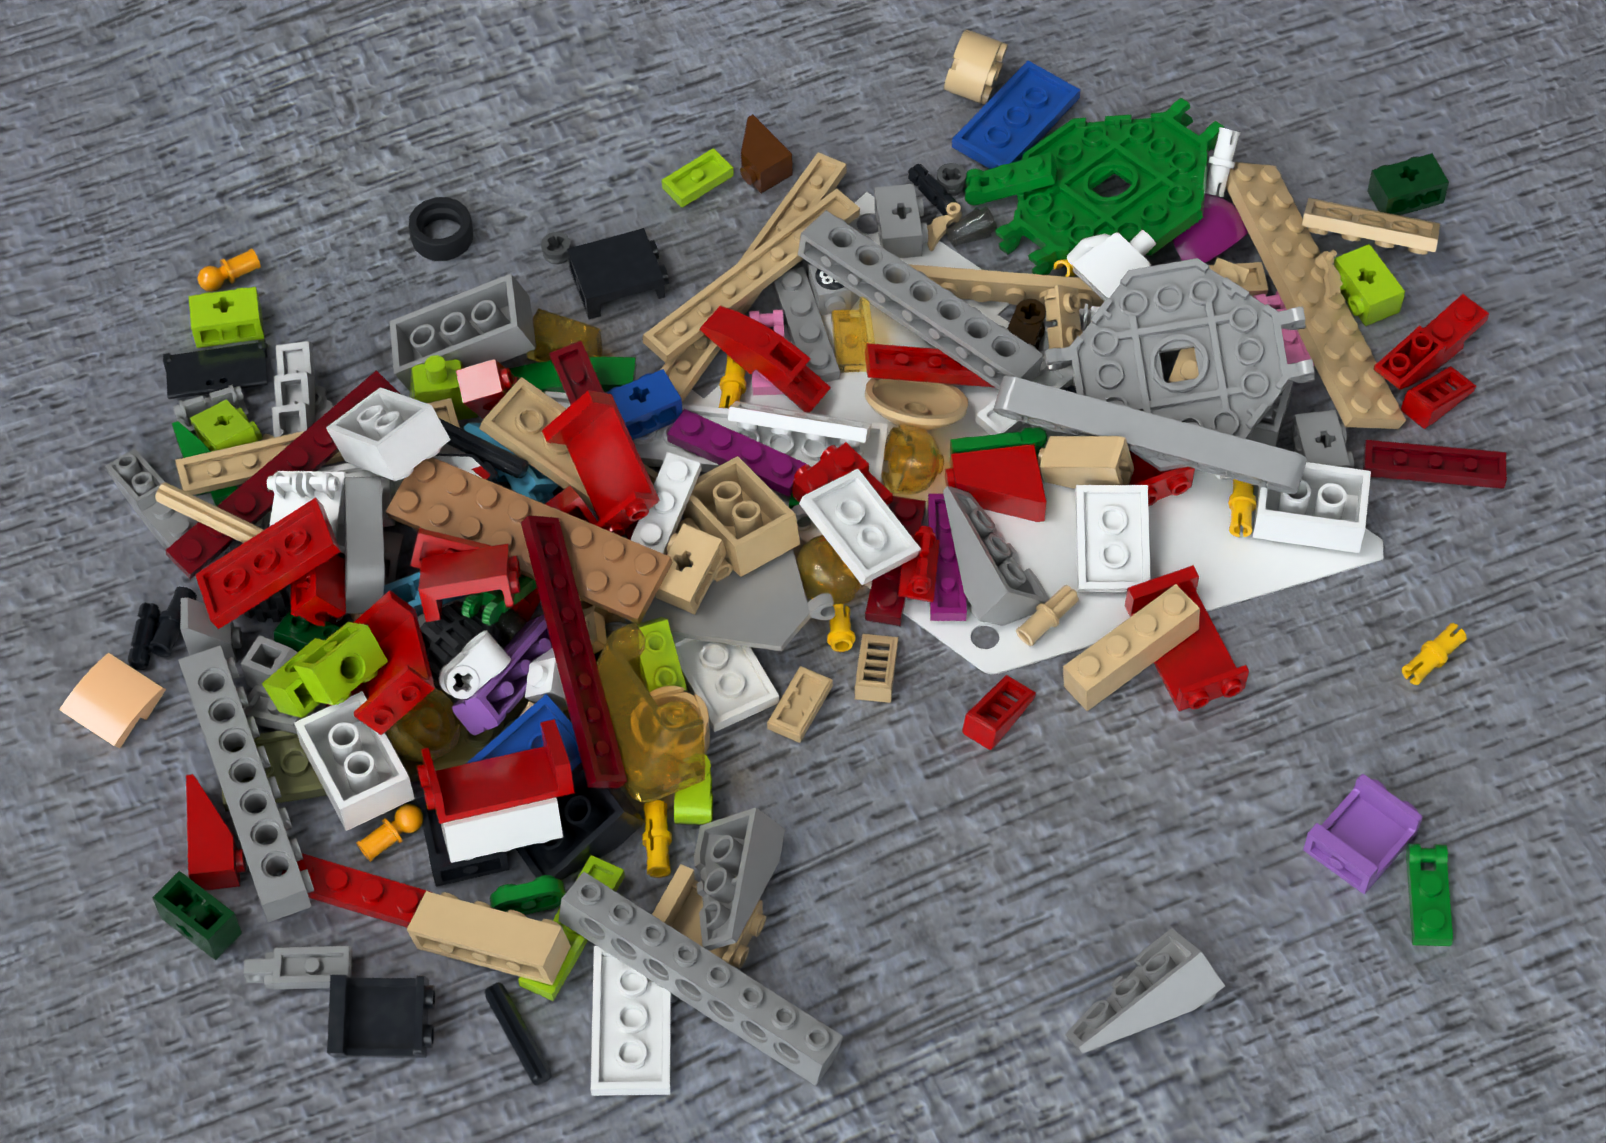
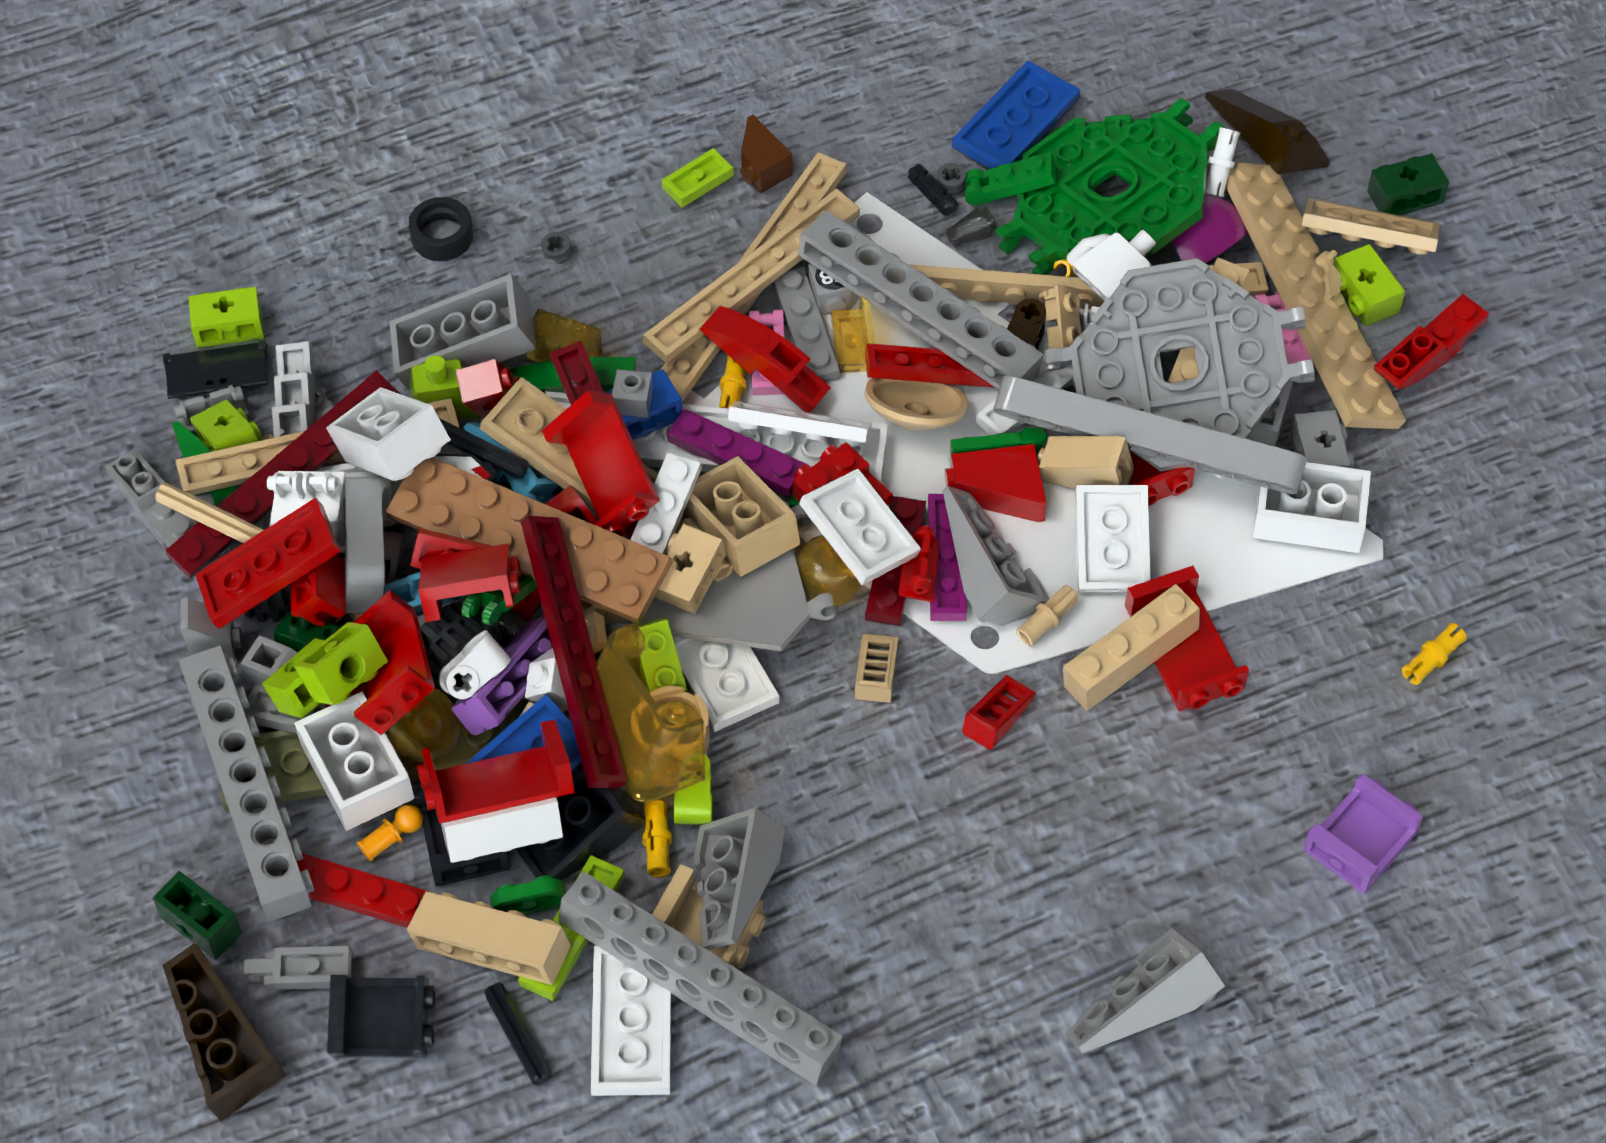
light nougat slope [59,653,166,748] -> none
black axle [128,603,160,670] -> none
black pin [149,586,197,657] -> none
red slope [186,774,246,891] -> none
light orange pin [197,248,261,292] -> none
black panel [567,228,669,320] -> none
tan plate [767,666,833,743] -> none
yellow pin [827,604,856,652] -> none
light grey brick [874,184,928,258] -> none
clear yellow cylinder [882,424,944,495] -> none
tan piece [927,202,962,251] -> none
tan brick [944,30,1008,105] -> none
yellow pin [1228,479,1257,537] -> none
dark red plate [1363,440,1507,489] -> none
red slope [1401,366,1476,428] -> none
green plate [1406,843,1453,946] -> none
none -> dark brown wedge [162,943,287,1121]
none -> light grey plate [612,369,653,418]
none -> dark brown wedge [1205,89,1330,175]

